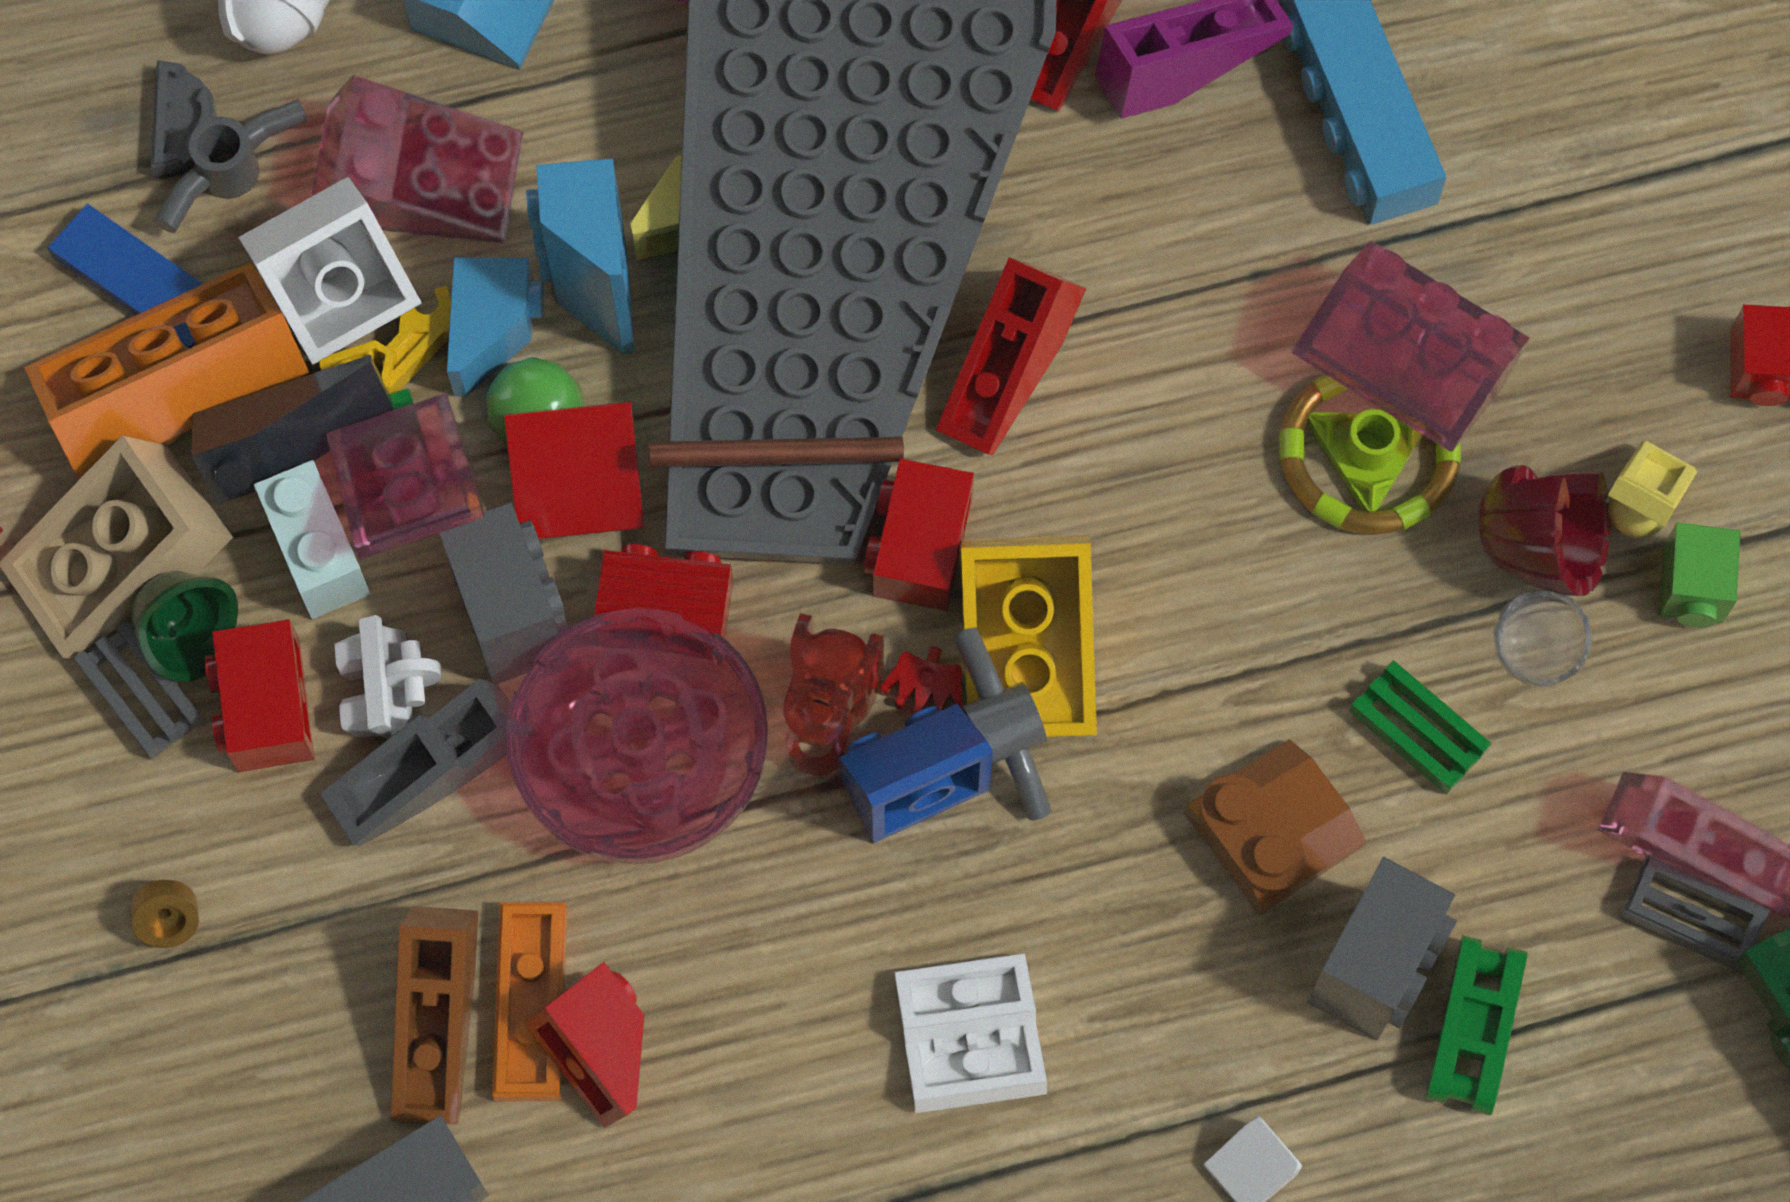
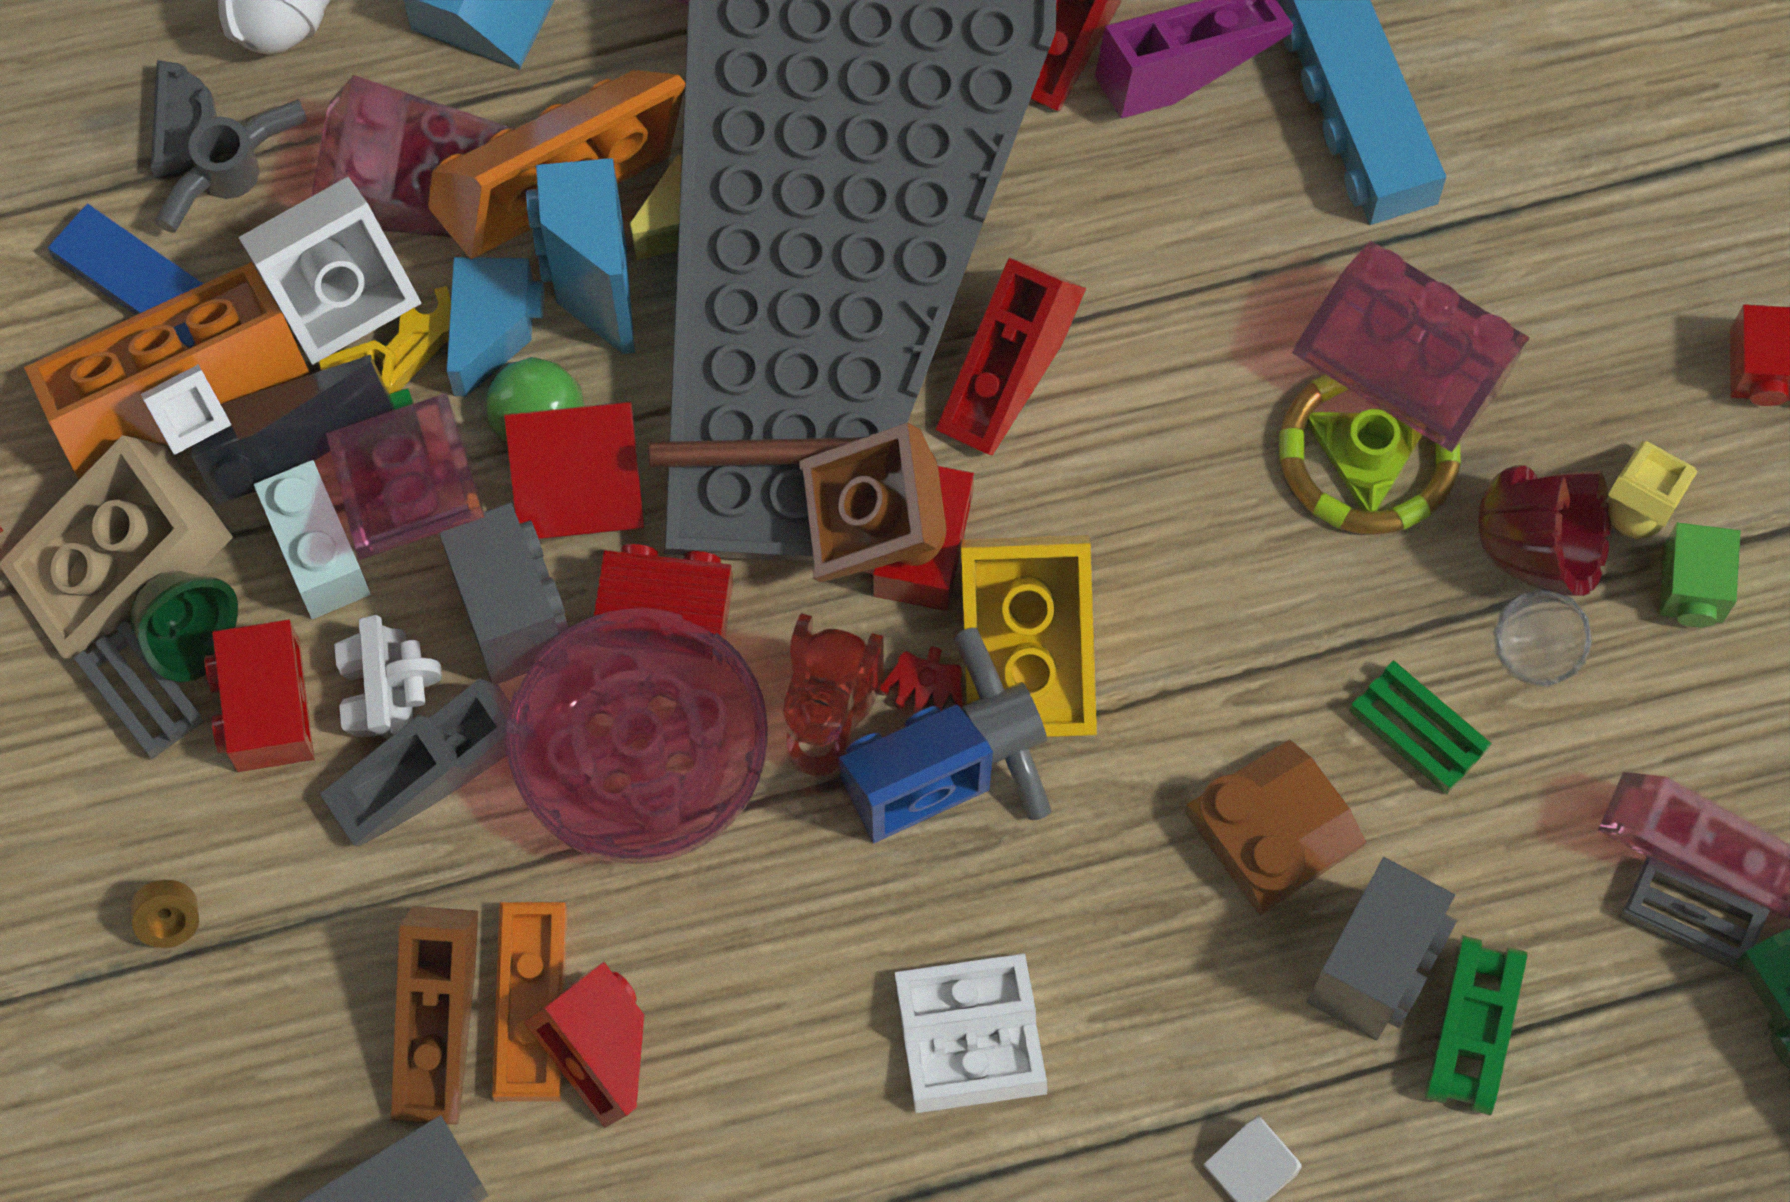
none -> white tile [141,364,231,455]
none -> orange slope [428,70,686,260]
none -> dark orange slope [799,422,946,582]

